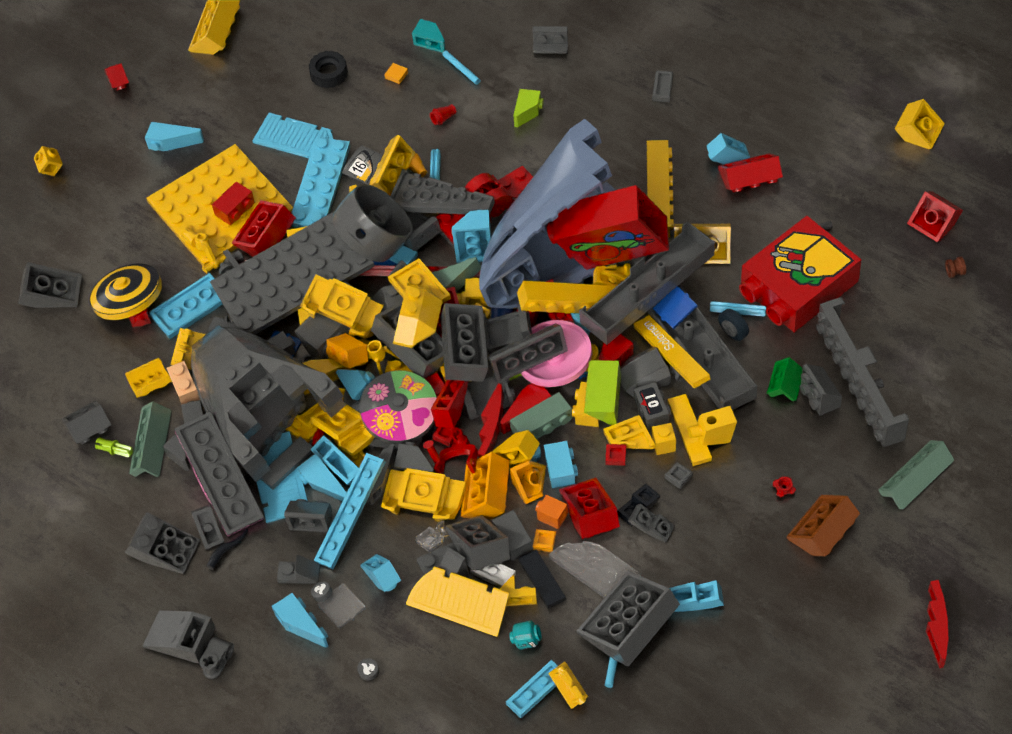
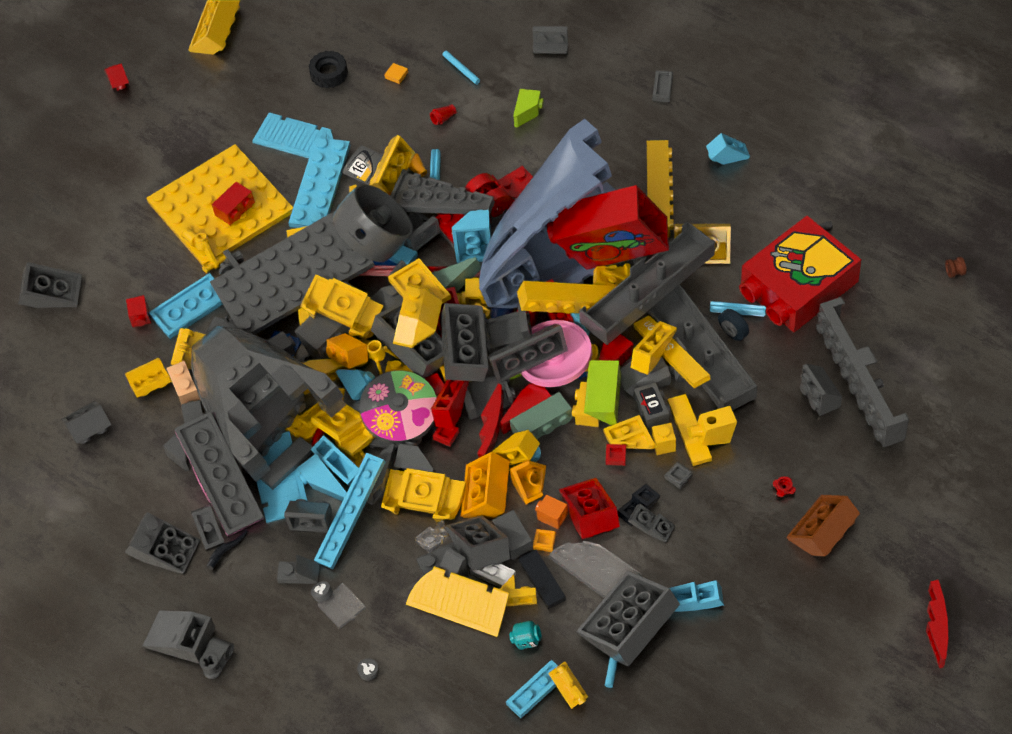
yellow brick [34,146,63,176] -> none
dish [89,263,162,320] -> none
lime axle [95,437,133,458] -> none
sand green panel [129,401,171,477] -> none
medium azure slope [145,122,204,151] -> none
red slope [232,200,296,257] -> none
medium azure slope [272,593,328,648] -> none
medium azure slope [360,554,401,592] -> none
teal slope [412,19,446,53] -> none
red piece [423,429,478,474] -> none
medium azure brick [544,441,578,488] -> none
blue piece [653,286,698,329] -> none
red slope [718,153,783,192] -> none
green panel [767,357,803,401] -> none
sand green panel [878,440,954,510] -> none
yellow slope [895,99,945,149] -> none
red slope [907,191,963,242] -> none
none -> yellow slope [631,321,677,375]

